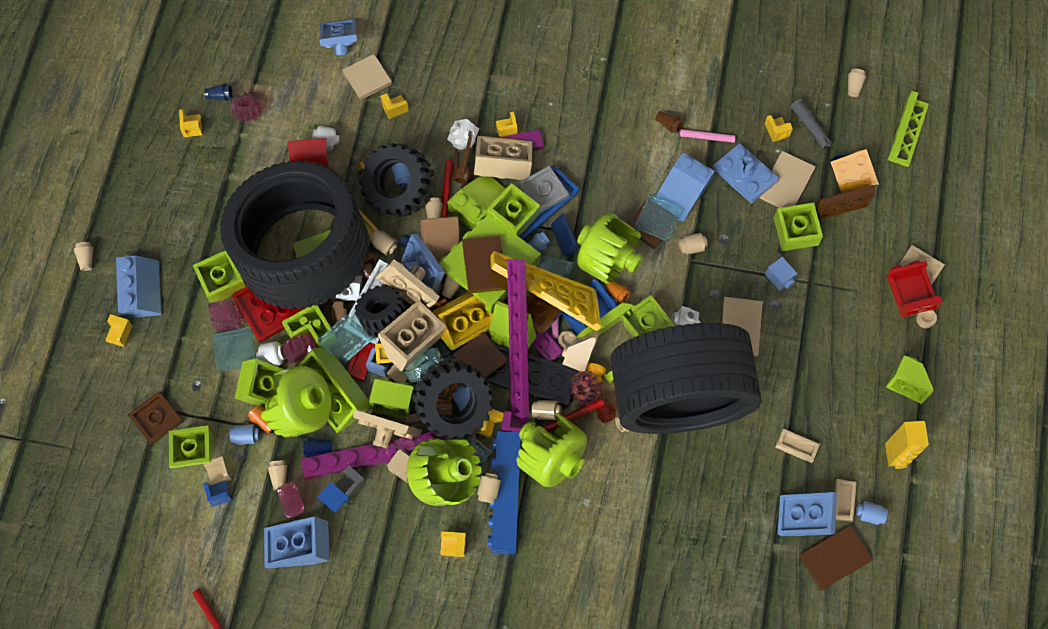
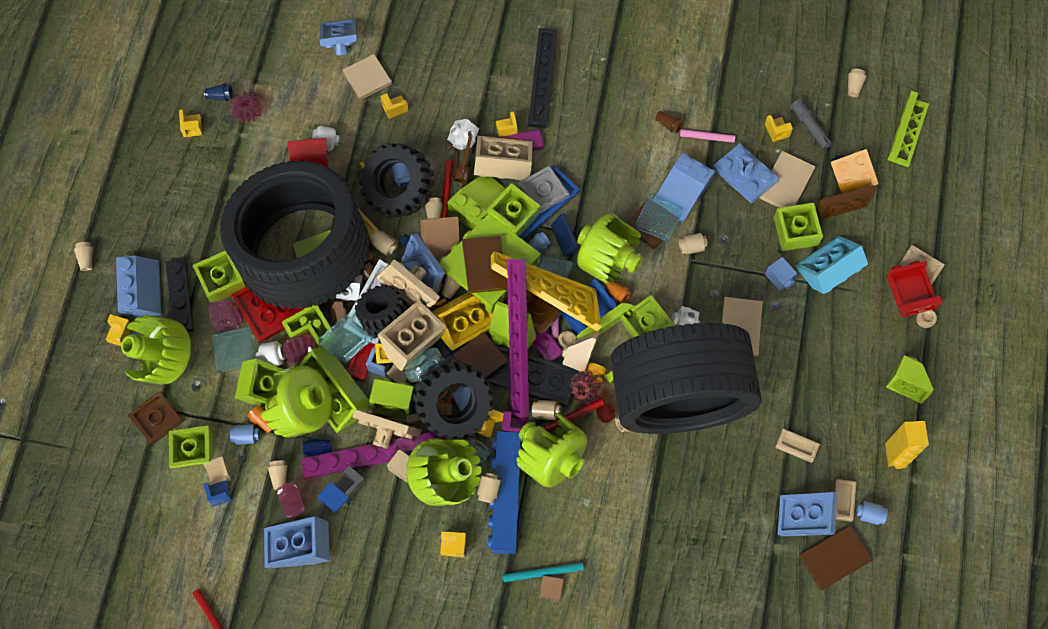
none -> lime piece [121,315,191,384]
none -> black plate [165,258,194,332]
none -> teal bar [502,562,584,582]
none -> black plate [528,28,557,128]
none -> medium nougat tile [540,576,563,600]
none -> medium azure slope [795,236,868,294]

